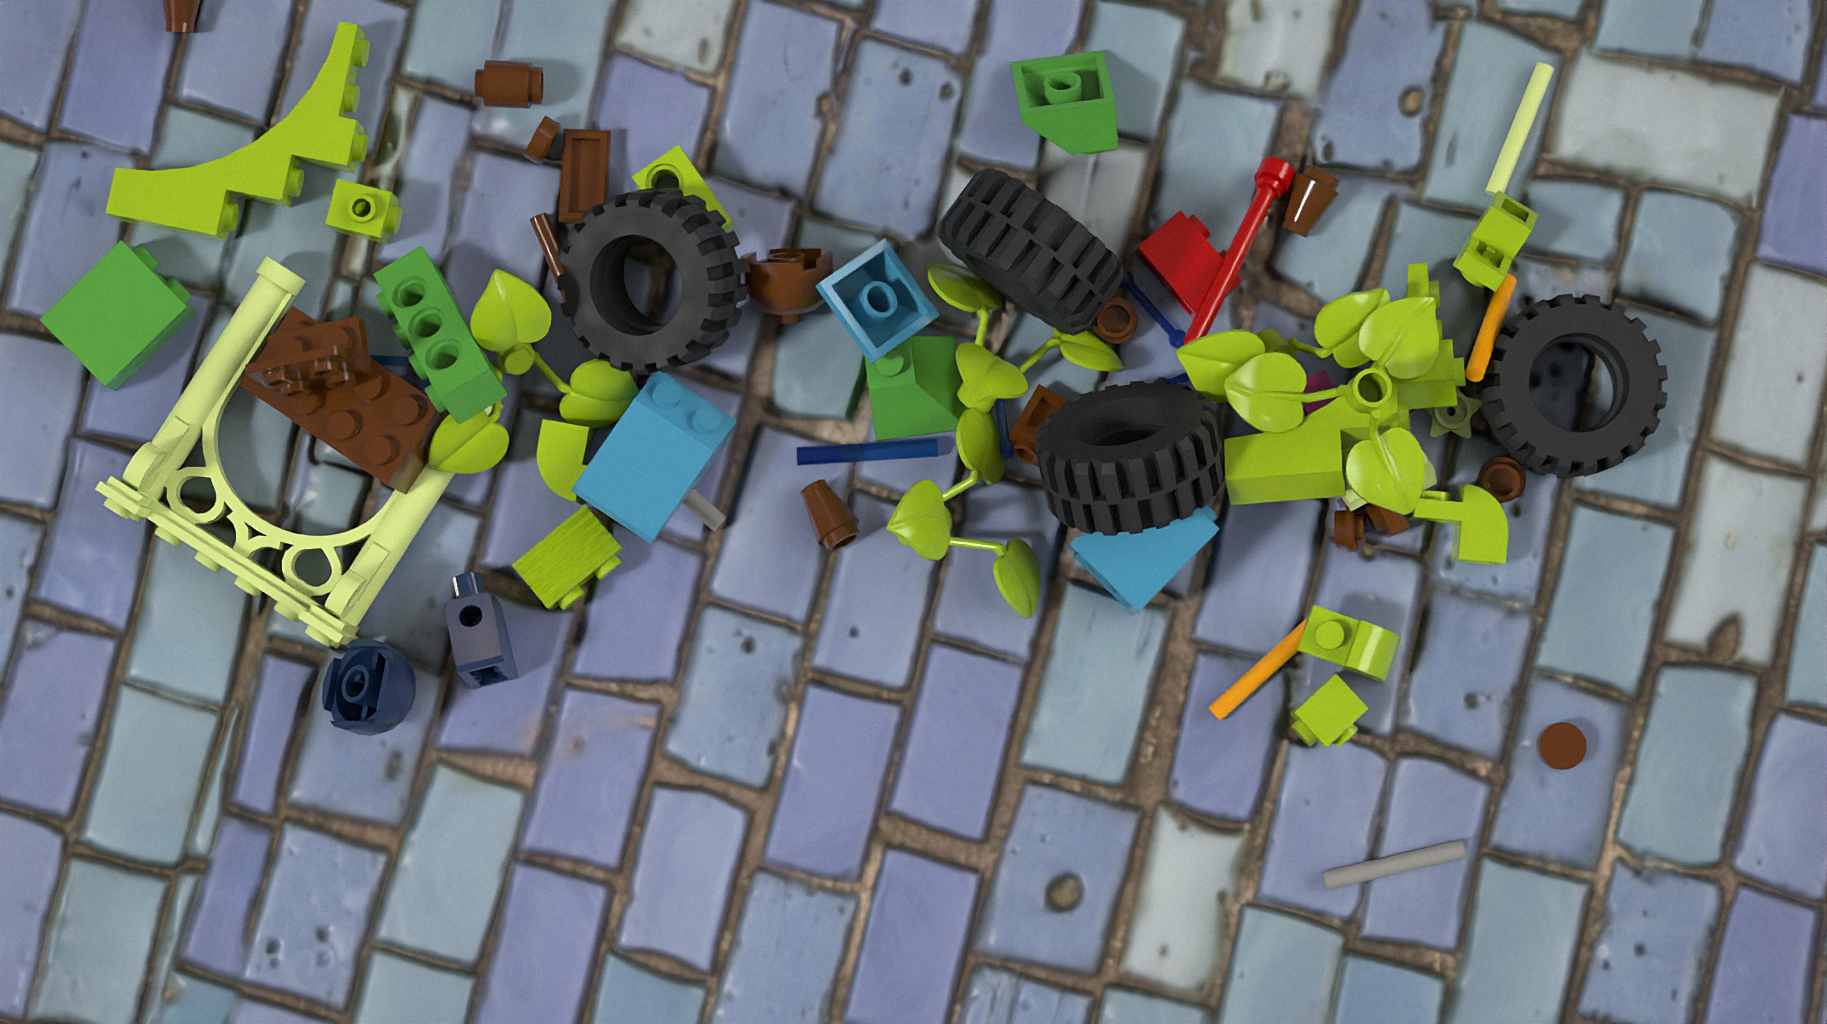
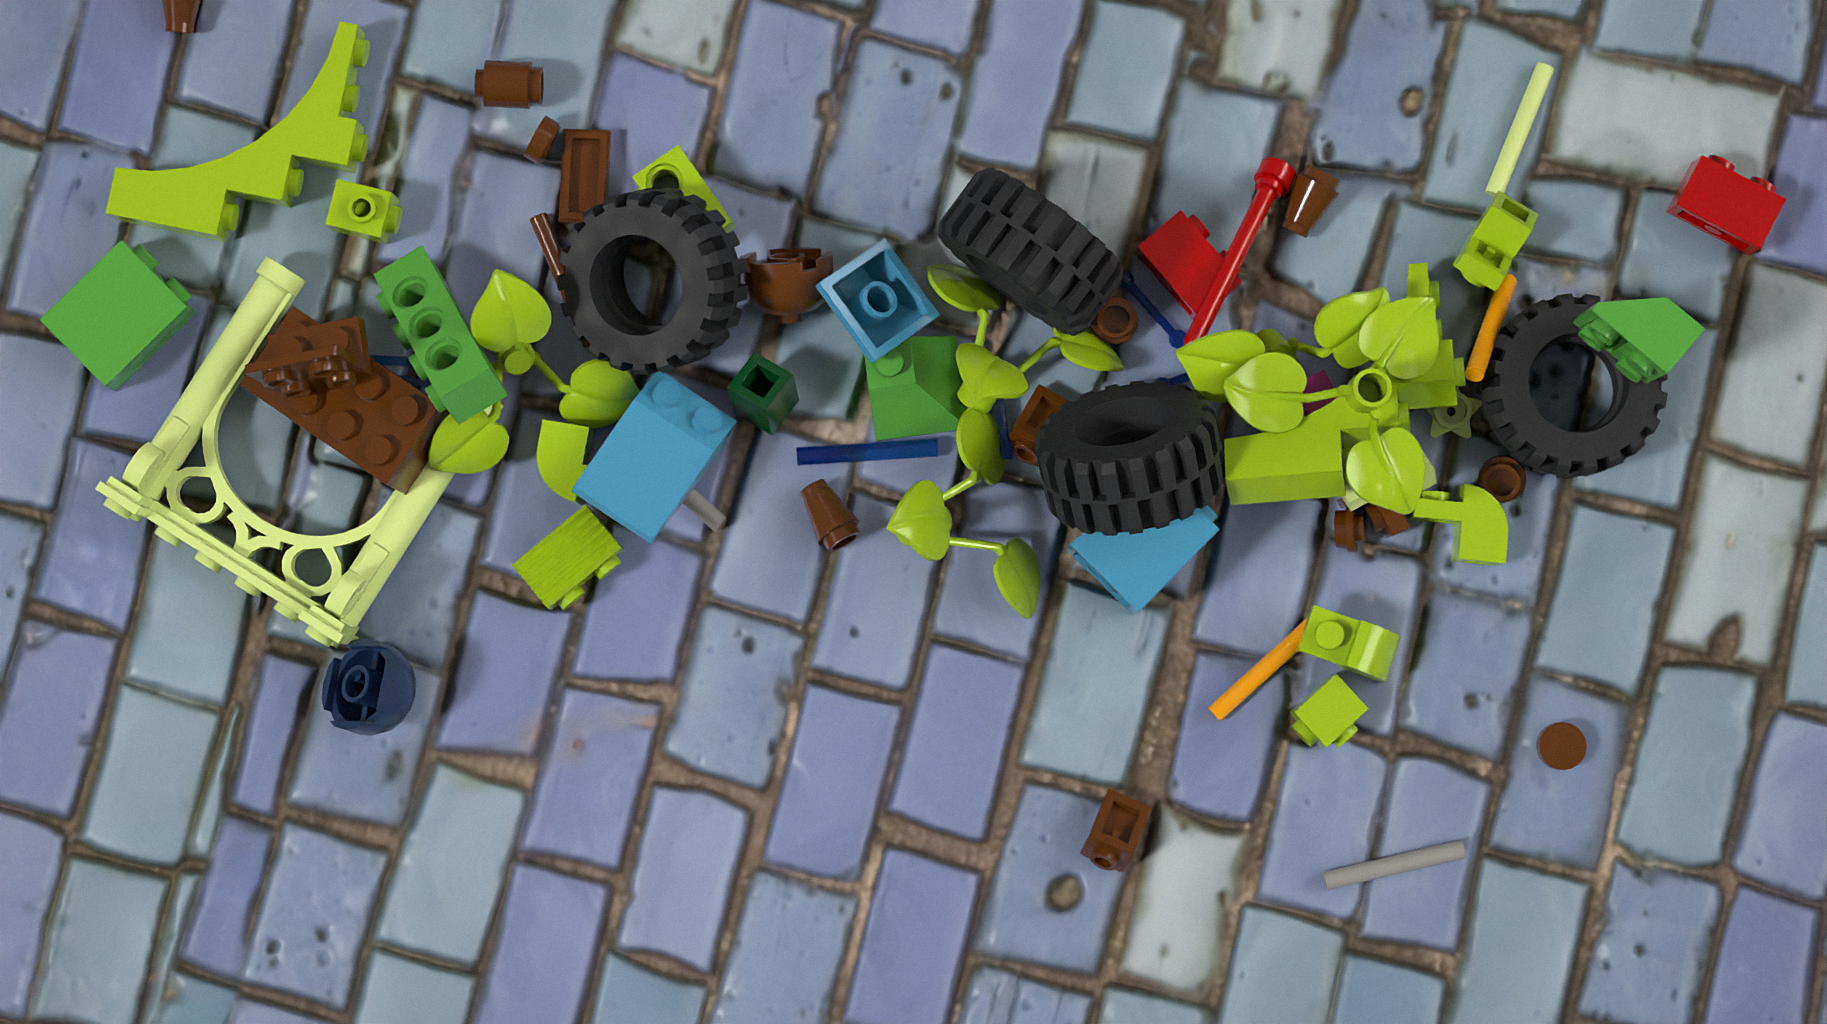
dark blue torso [444,572,519,690] -> none
bright green slope [1010,50,1118,155] -> none
none -> dark green brick [727,352,799,436]
none -> reddish brown bracket [1080,789,1152,872]
none -> bright green slope [1573,297,1705,384]
none -> red brick [1666,155,1786,255]

